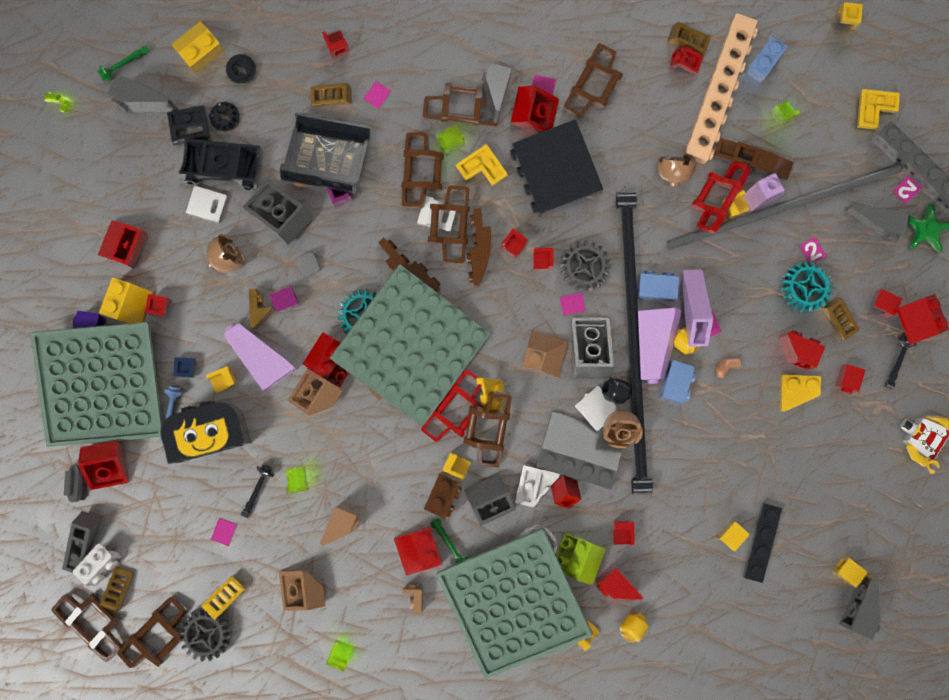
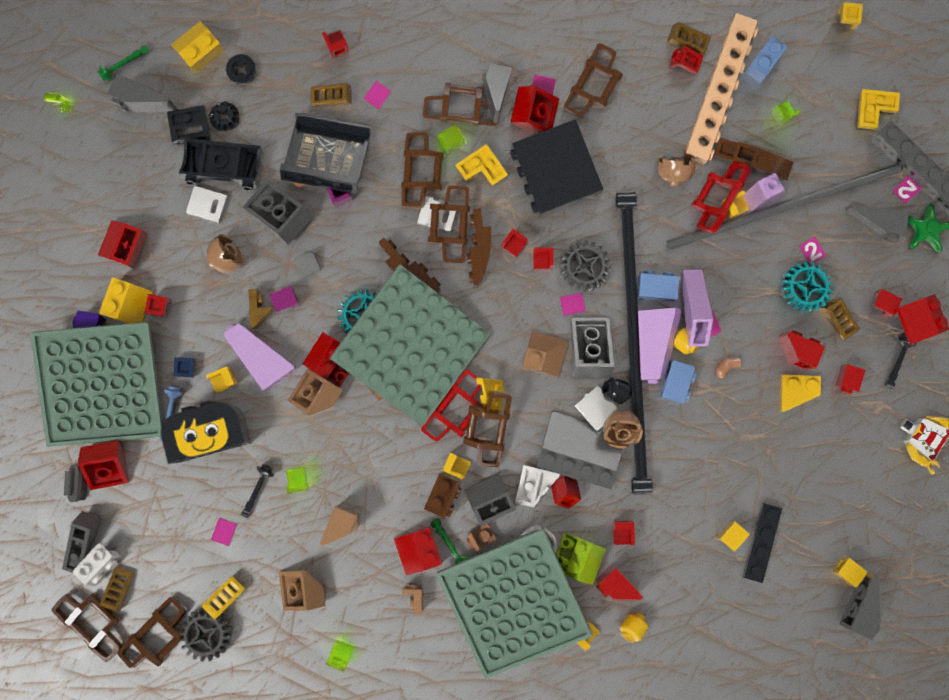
none -> nougat bracket [466,523,497,552]

